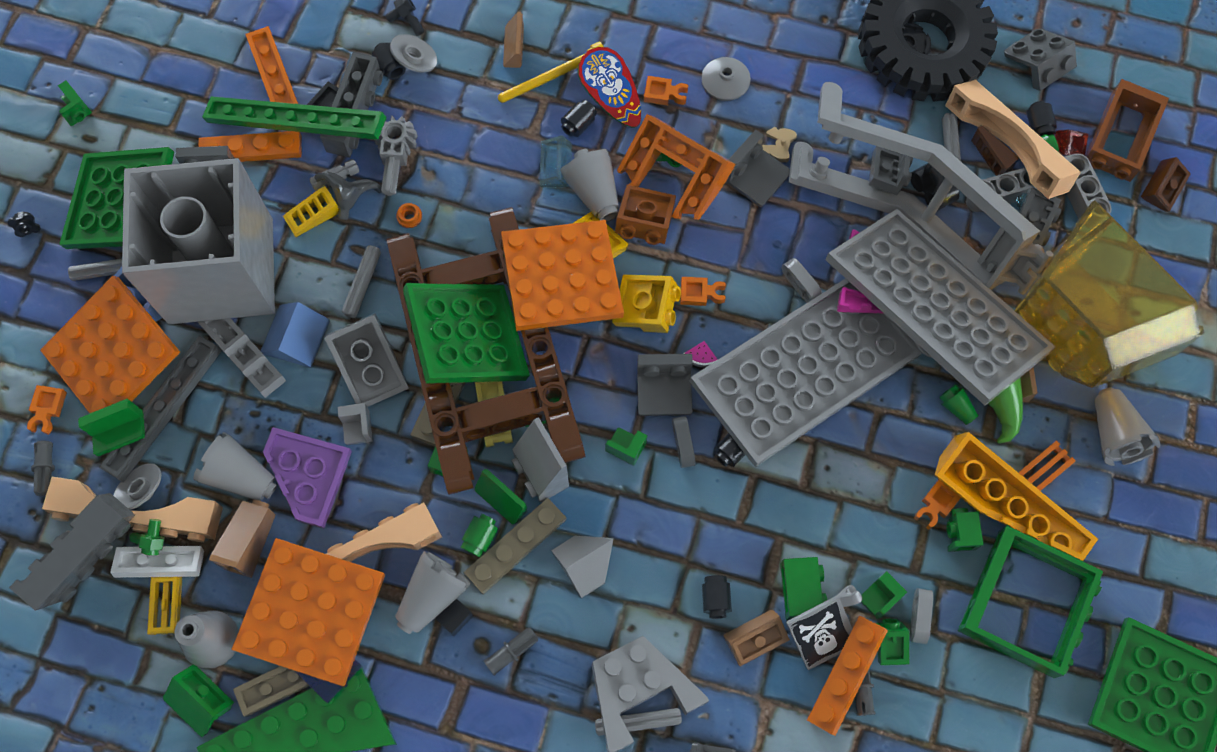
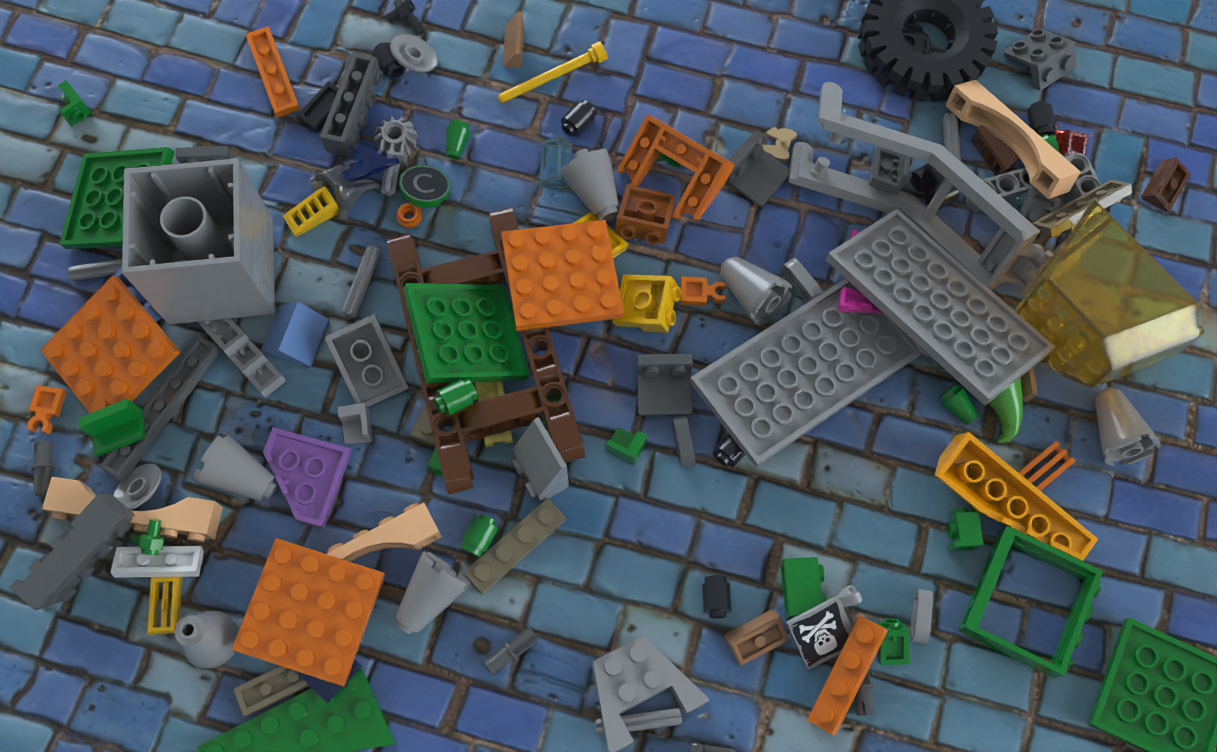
black plate [8,211,41,237] -> none
green panel [163,664,234,737] -> none
orange plate [199,131,302,162] -> none
green plate [202,96,387,140] -> none
medium nougat slope [209,499,276,578] -> none
black slope [435,599,474,636] -> none
green slope [475,469,527,525] -> none
light grey slope [551,536,614,598] -> none
shield [578,47,641,128] -> none
orange plate [644,76,688,106] -> none
dark pink tile [683,341,718,368] -> none
light grey dish [702,57,751,101] -> none
green panel [861,571,907,620] -> none
orange plate [914,480,961,530] -> none
dark orange piece [1085,79,1169,182] -> none
none -> clear blue slope [342,143,400,182]
none -> black tile [399,165,450,208]
none -> green brick [434,379,478,416]
none -> green cone [445,120,471,160]
none -> light grey cone [720,256,792,326]
none -> dark tan plate [1032,179,1132,238]

